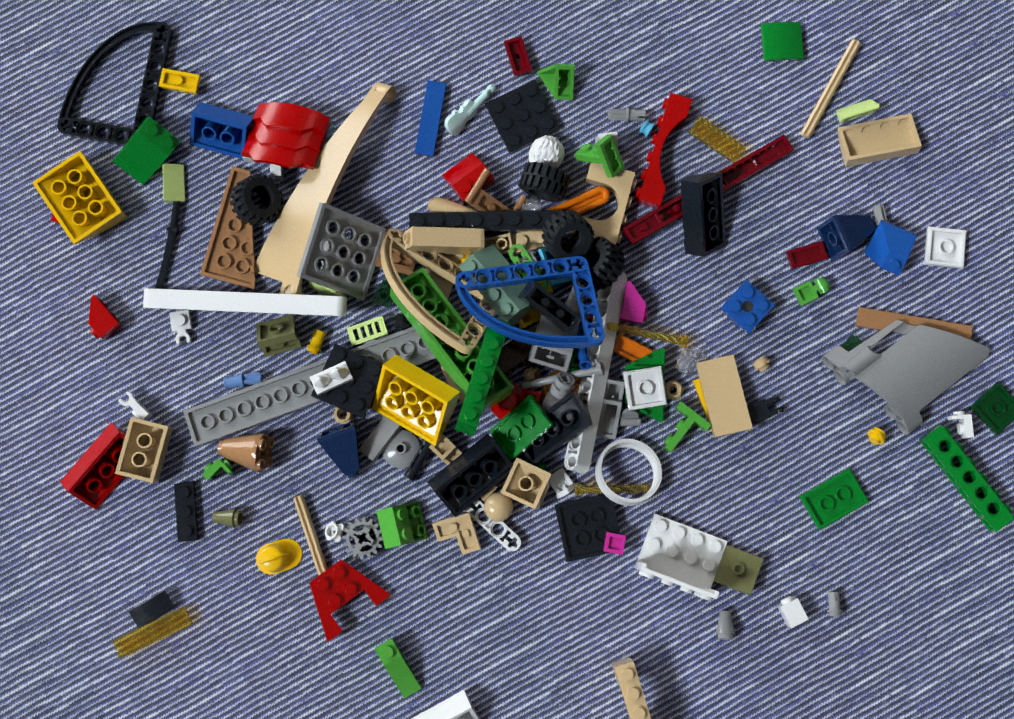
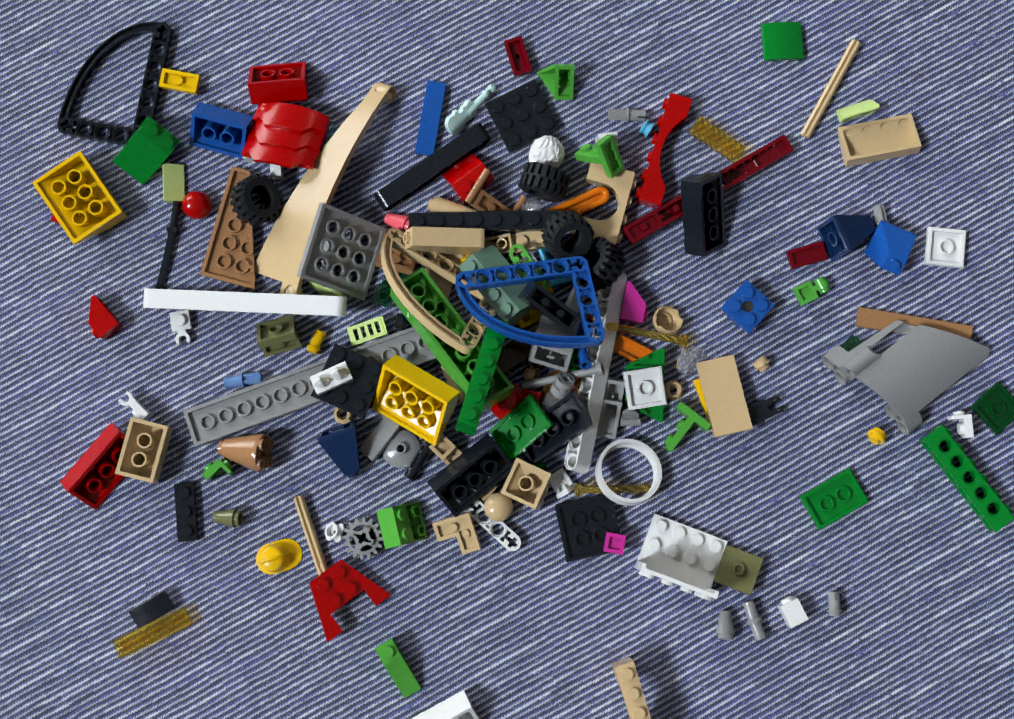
none -> red hair [182,191,212,219]
none -> red slope [247,61,308,105]
none -> black beam [374,123,491,212]
none -> coral cone [384,212,409,233]
none -> tan hair [652,306,683,334]
none -> light grey pin [742,599,766,641]

